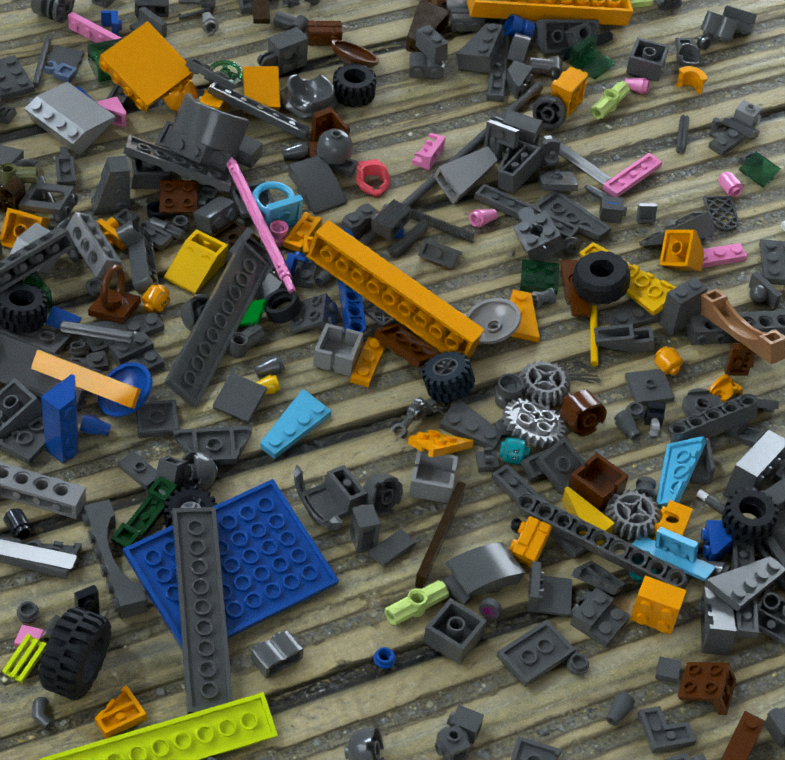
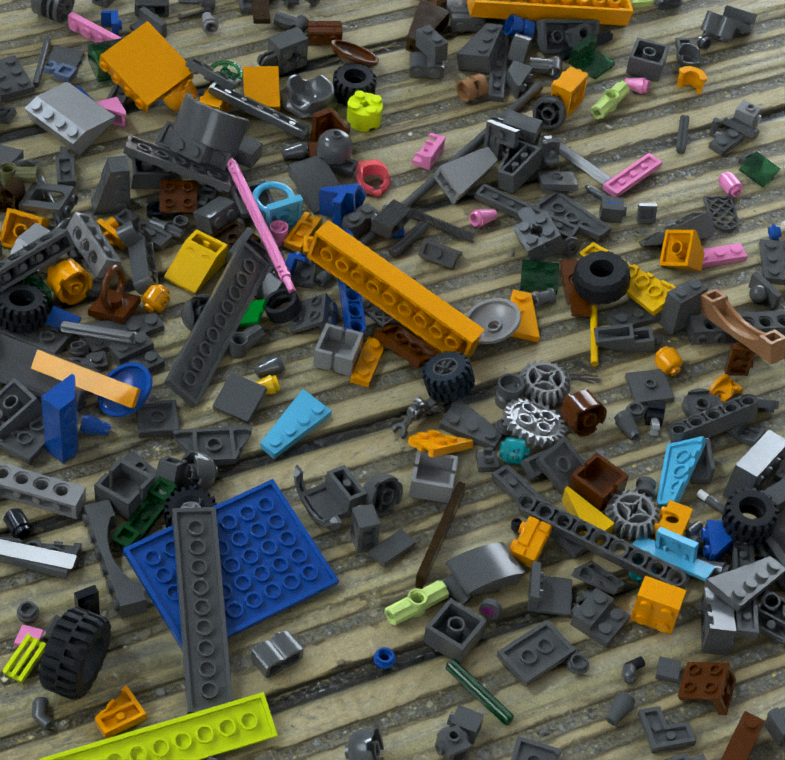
none -> light orange brick [47,258,93,305]
none -> dark grey piece [94,458,154,520]
none -> blue piece [319,183,367,228]
none -> neon yellow brick [347,91,383,132]
none -> dark green axle [445,659,514,725]
none -> medium nougat wheel [456,73,489,102]
none -> dark grey arm [621,656,645,684]
none -> dark grey arm [685,521,703,546]
none -> blue plate [768,224,782,241]

